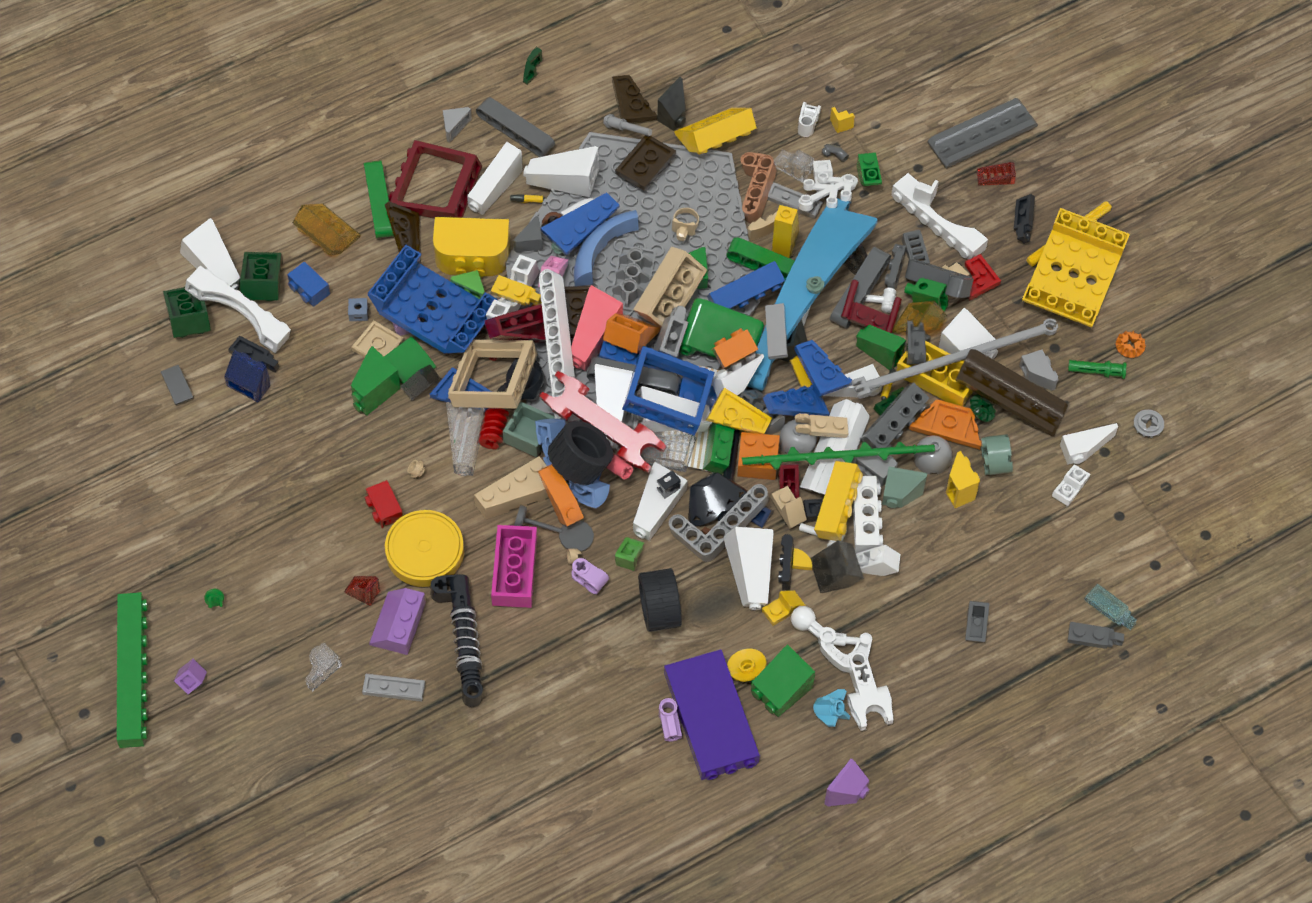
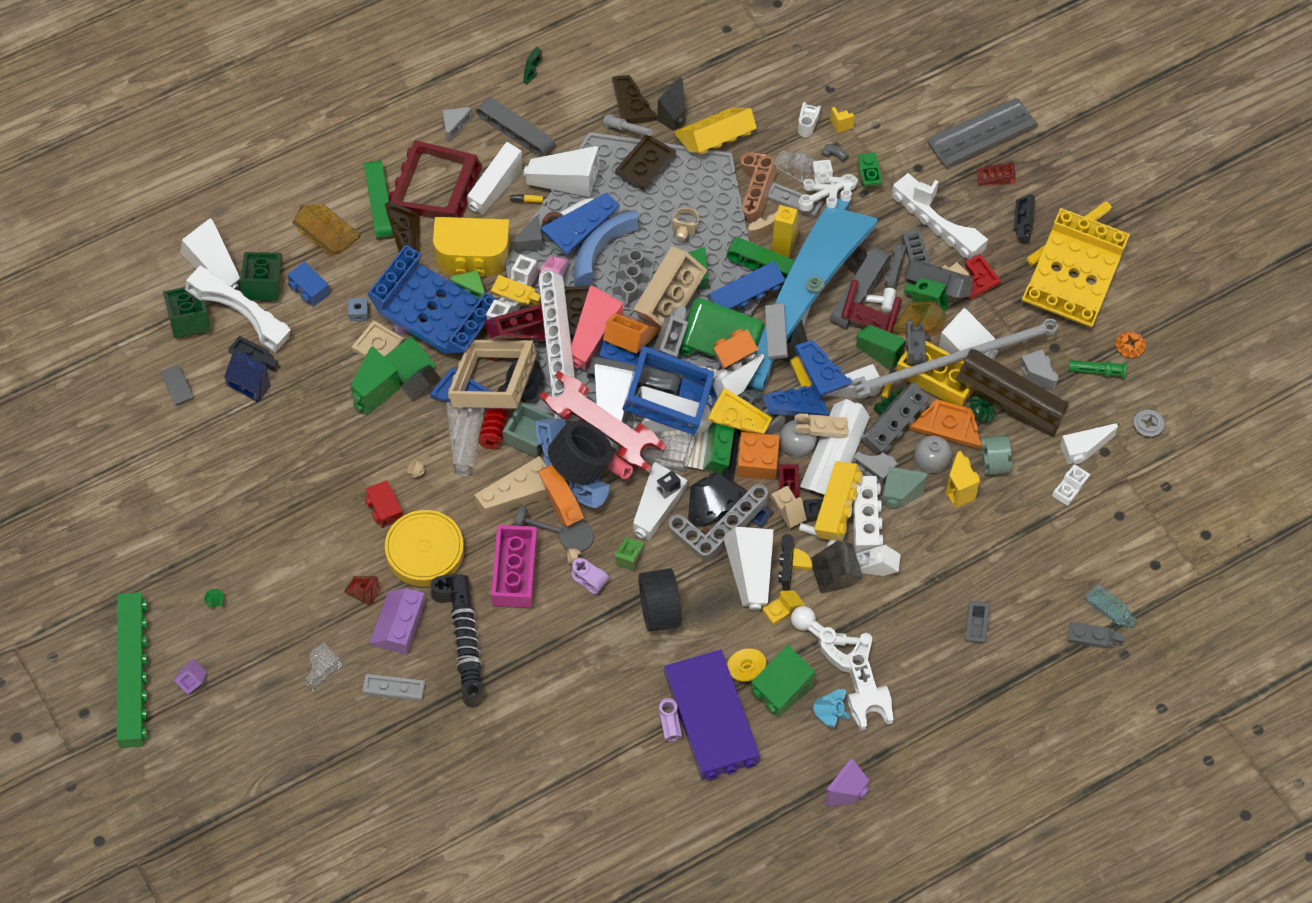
green plant [742,442,935,470] -> none

